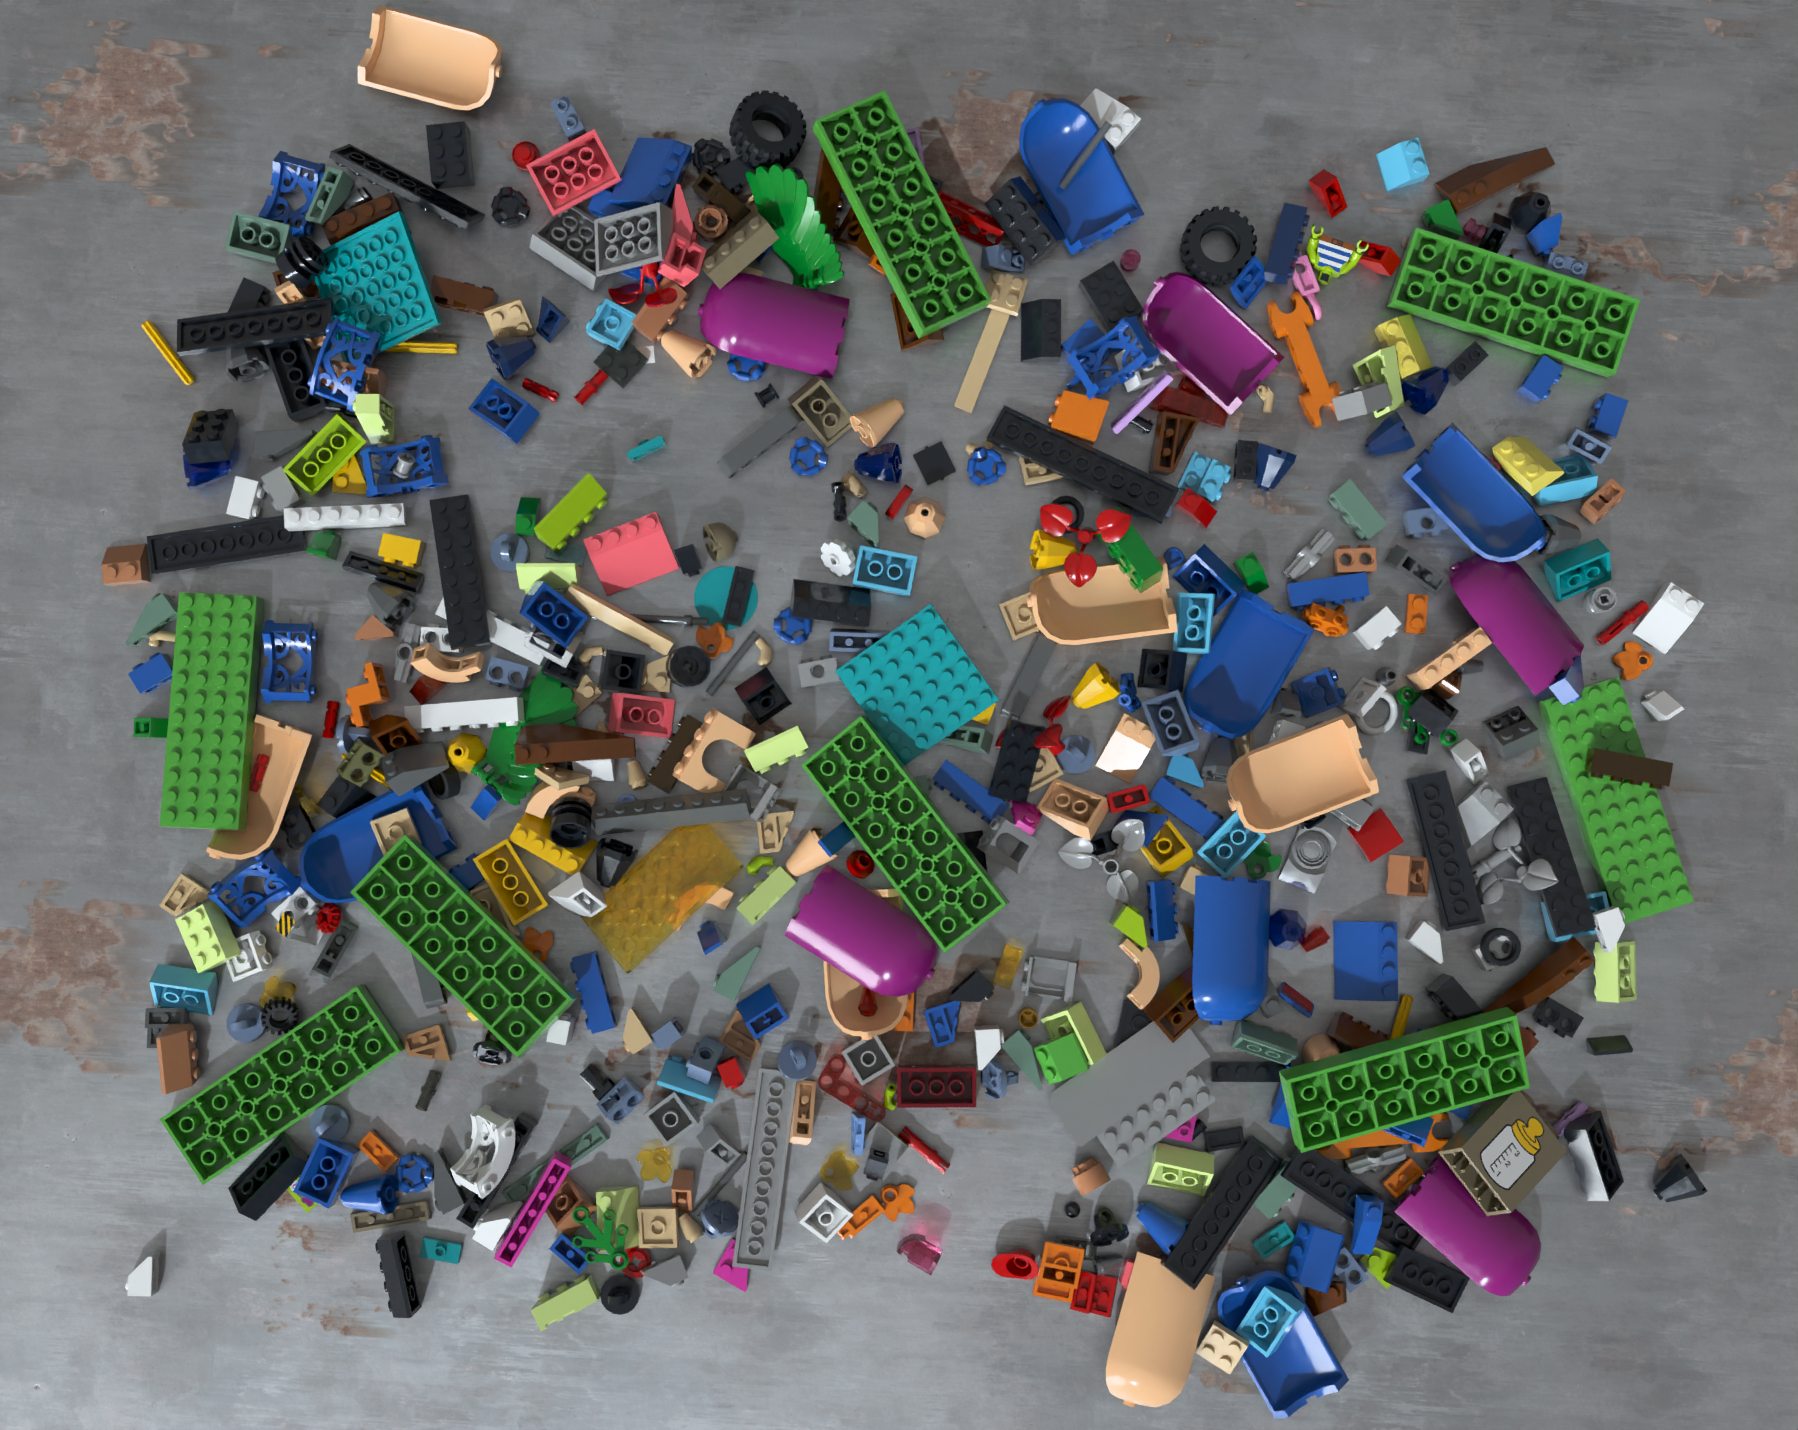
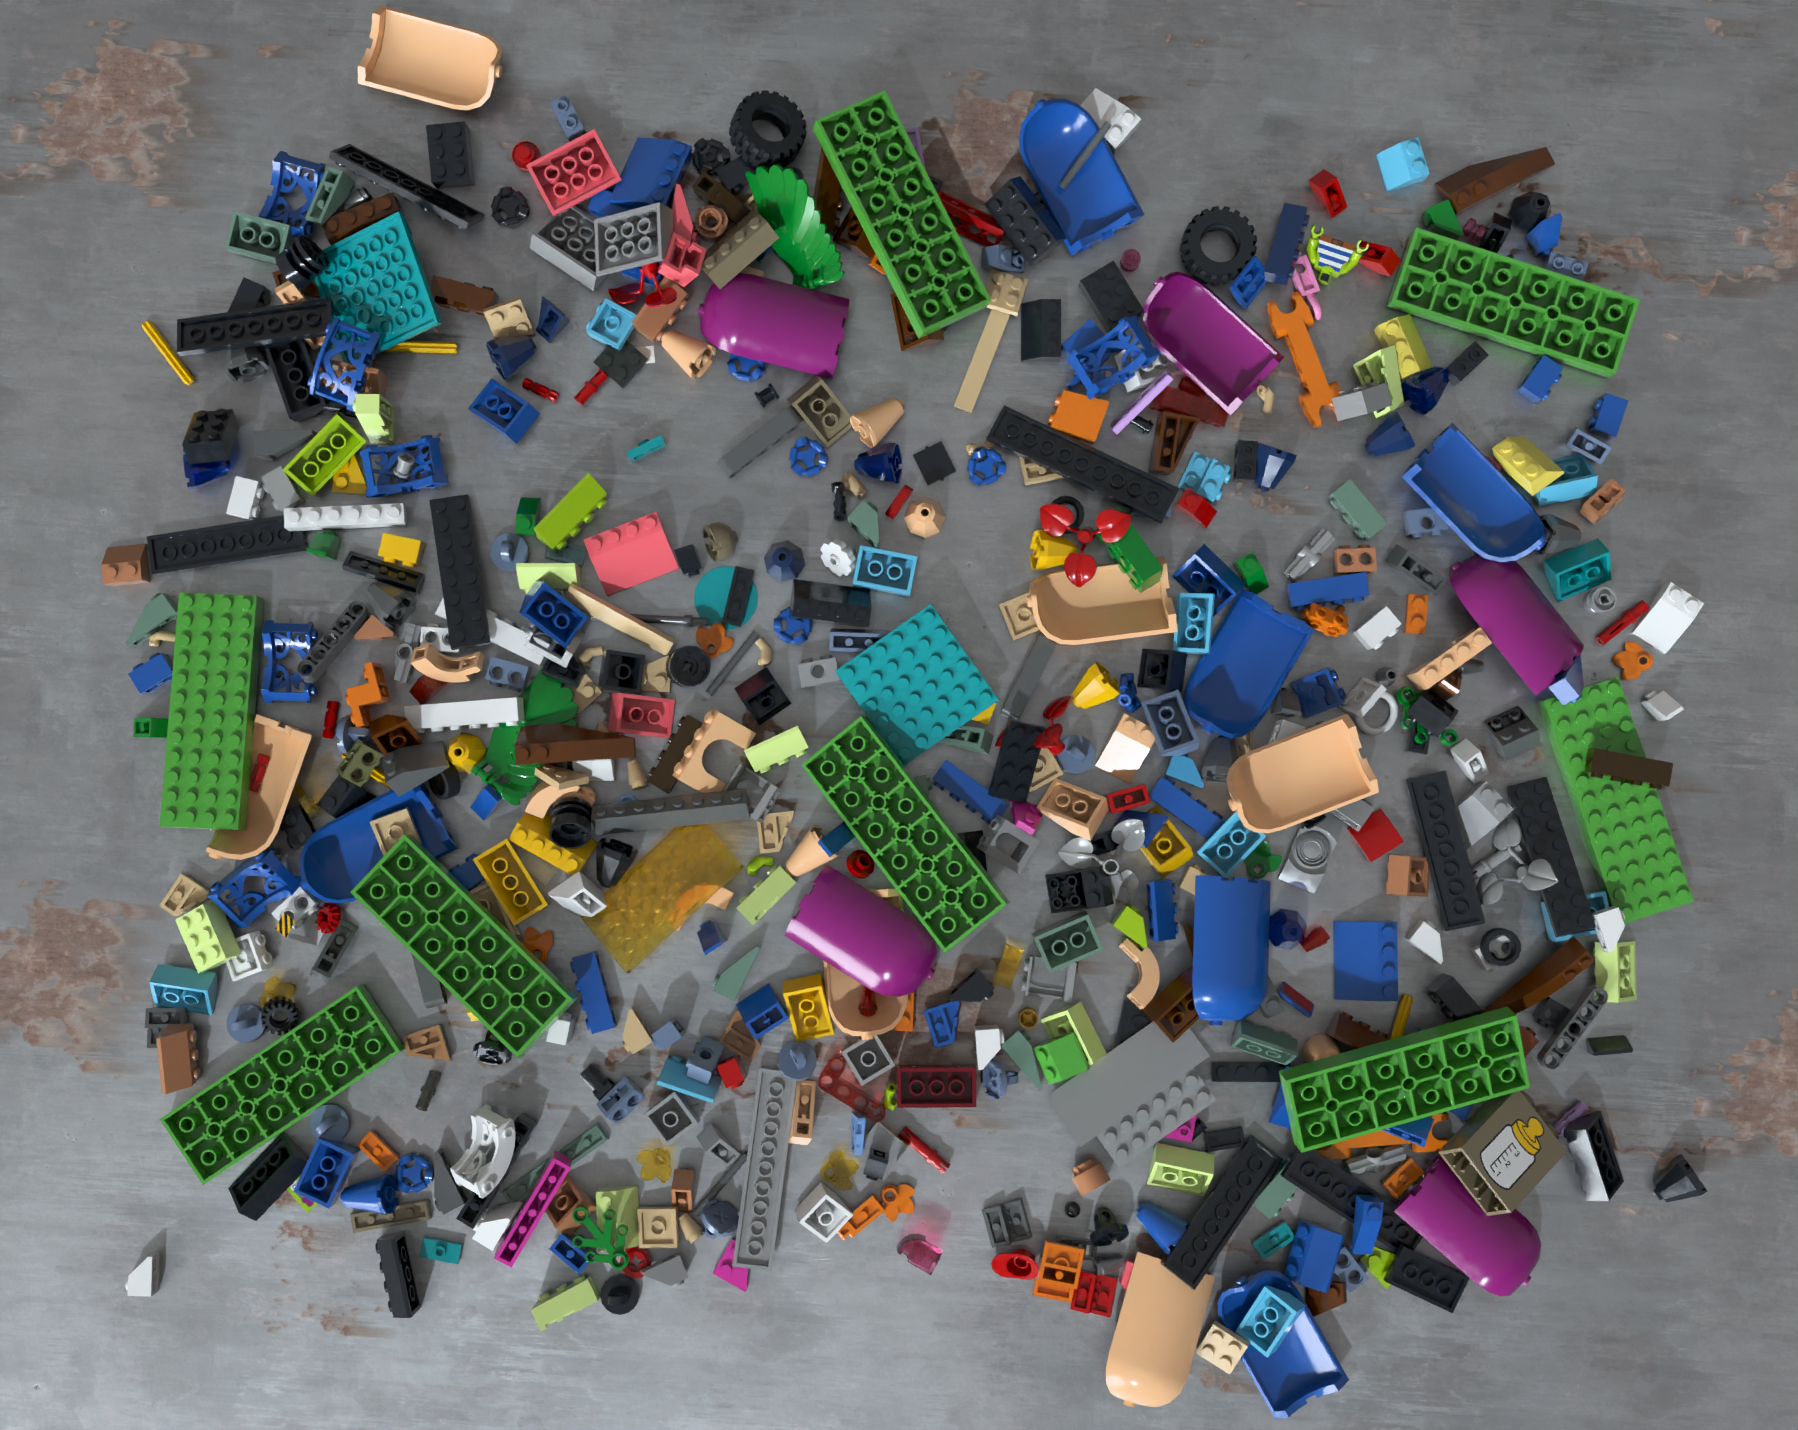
blue tile [1163,547,1187,570] -> none
none -> dark grey beam [297,600,370,683]
none -> dark blue cone [764,540,806,582]
none -> yellow slope [783,973,835,1042]
none -> dark grey slope [982,1198,1032,1248]
none -> sand green slope [1032,911,1103,973]
none -> black slope [1045,866,1114,913]
none -> dark grey beam [1537,986,1608,1069]

